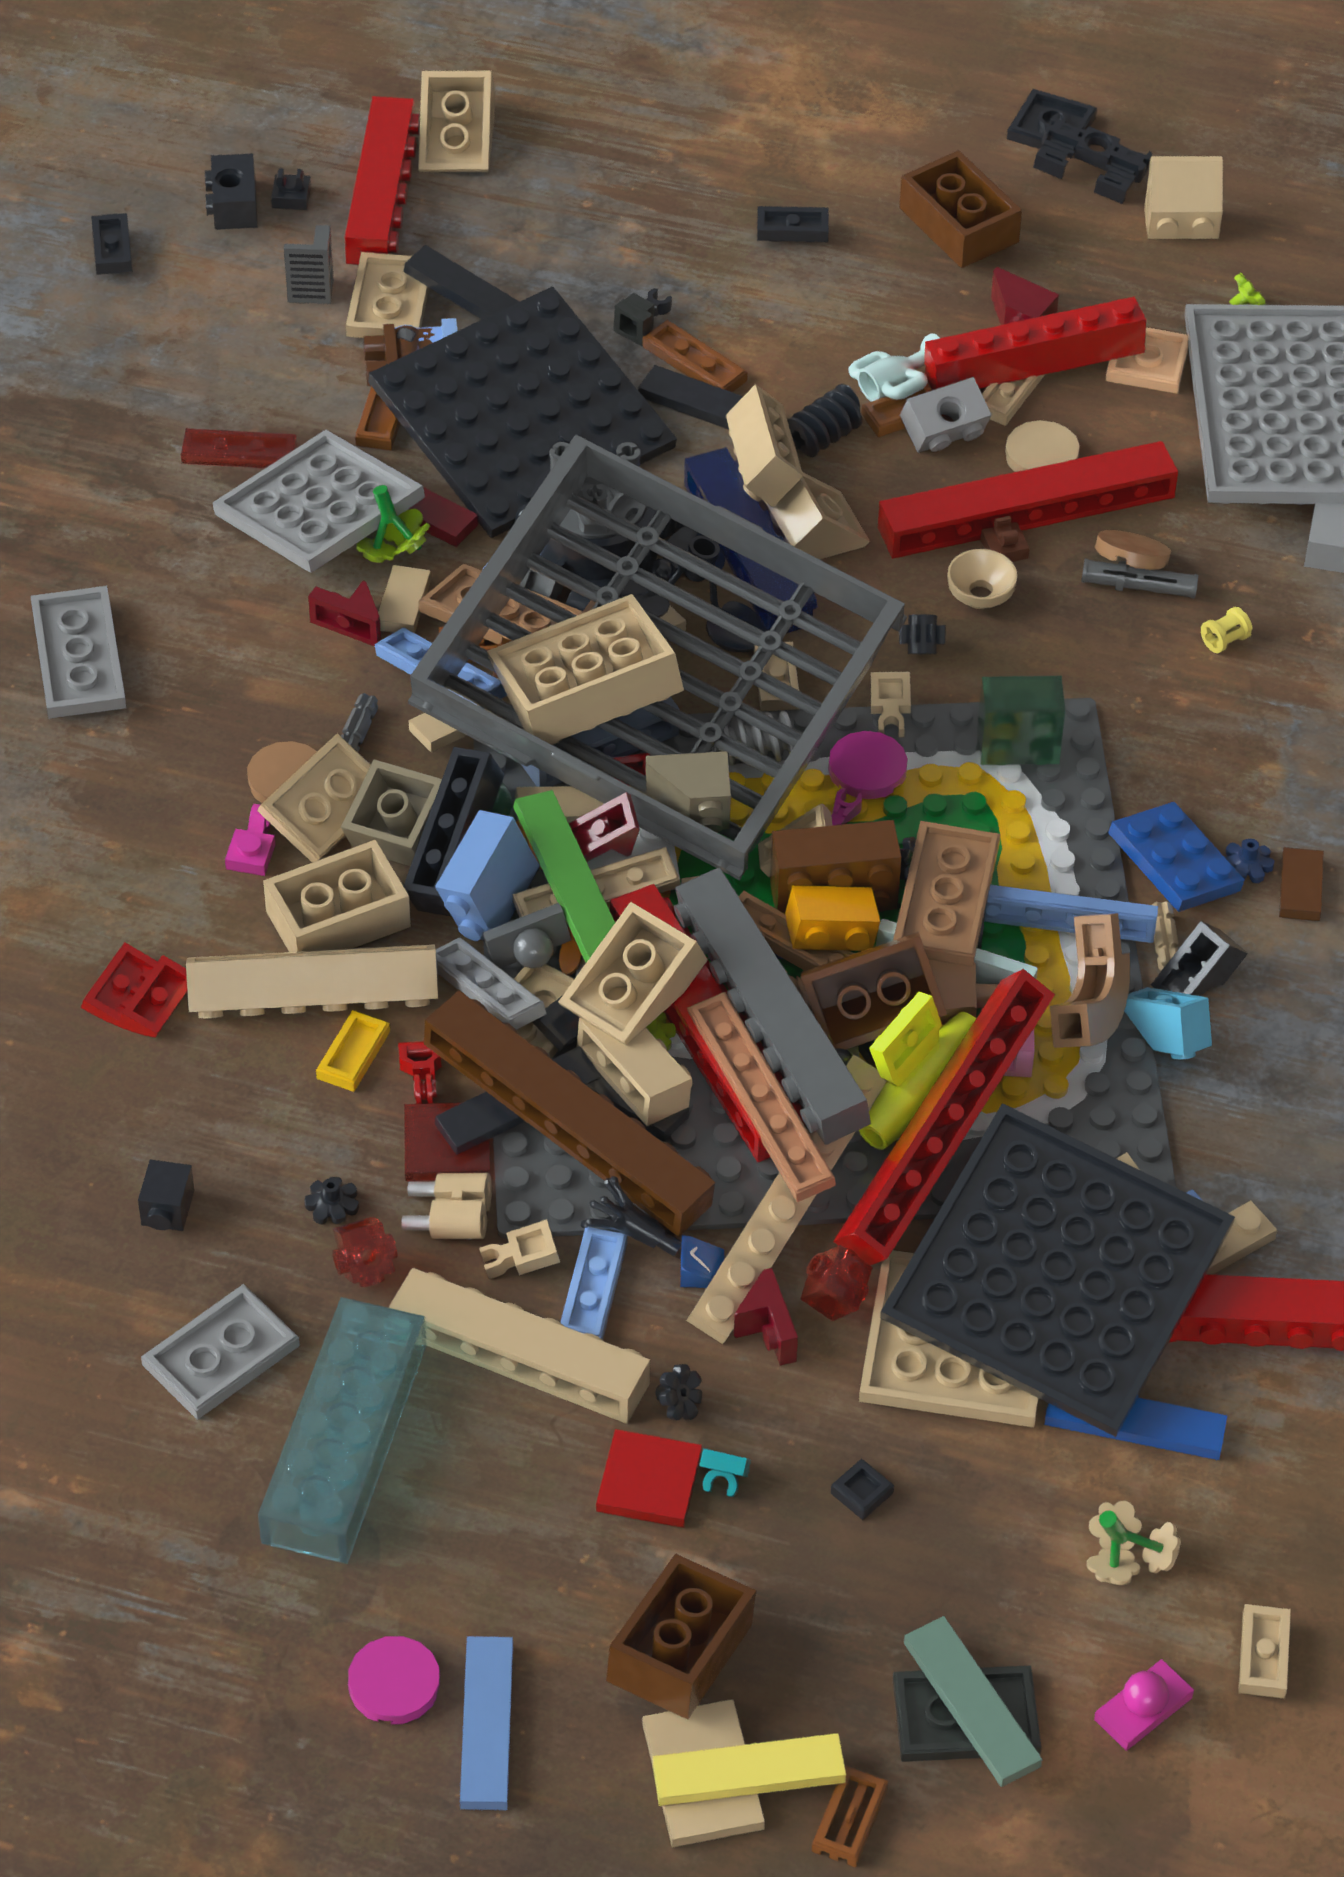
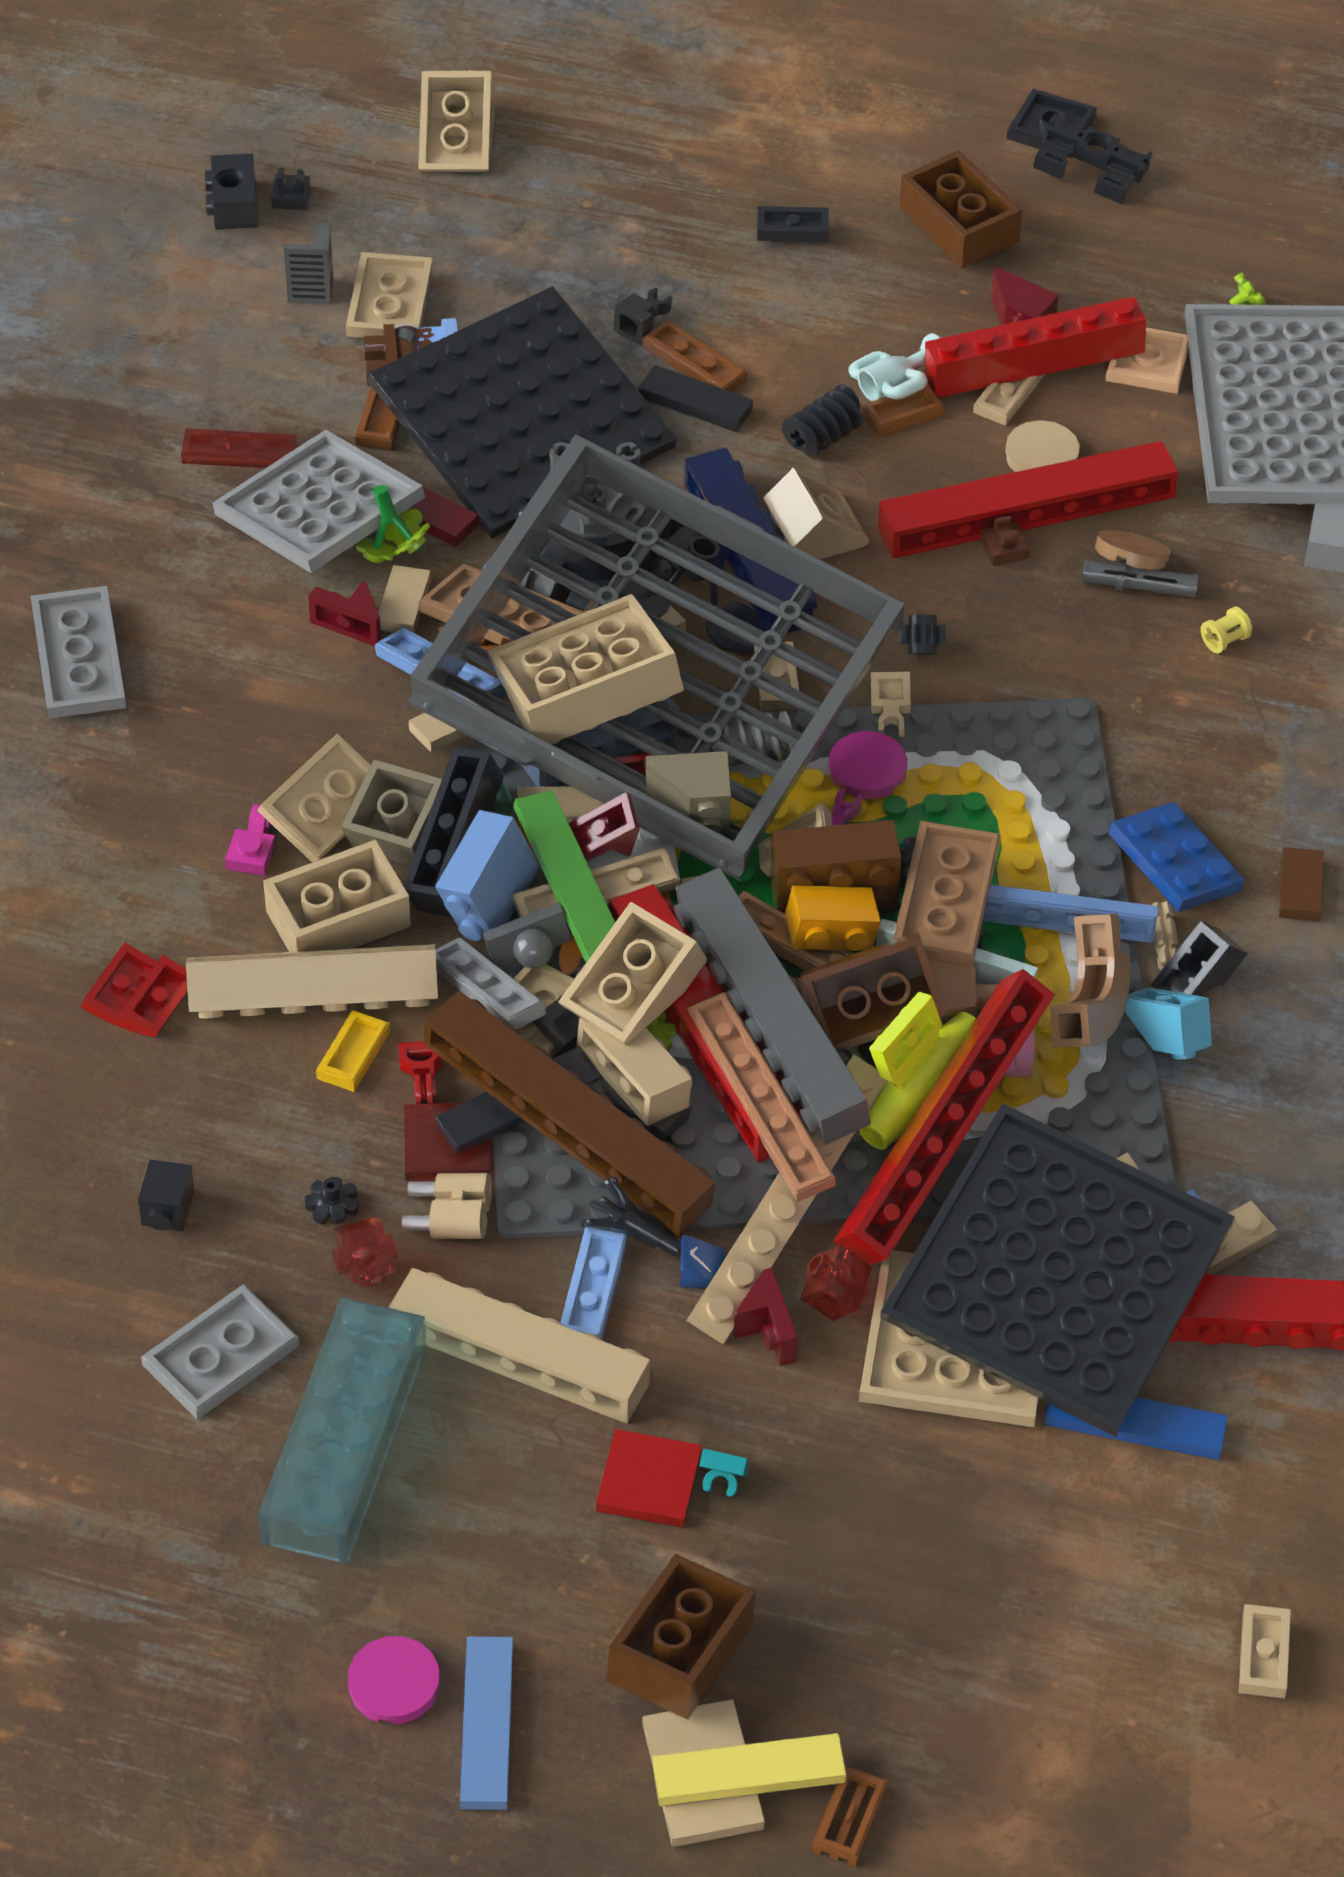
black plate [91,213,132,275] -> none
medium nougat tile [247,741,317,803] -> none
dark grey axle [341,693,378,752] -> none
red brick [345,96,420,265] -> none
black tile [403,245,520,319] -> none
tan plate [479,1220,560,1279] -> none
black plant [655,1364,702,1420] -> none
tan brick [726,384,803,507] -> none
black tile [830,1458,894,1520] -> none
pearl dark grey tile [893,1665,1041,1762] -> none
light grey brick [900,377,992,453] -> none
sand green tile [904,1616,1042,1787] -> none
tan piece [947,549,1017,609] -> none
clear green brick [977,676,1065,766] -> none
tan plant [1087,1500,1181,1585] -> none
dark pink tile [1094,1659,1194,1751] -> none
tan slope [1144,156,1223,239] -> none
dark blue plant [1225,839,1274,883] -> none

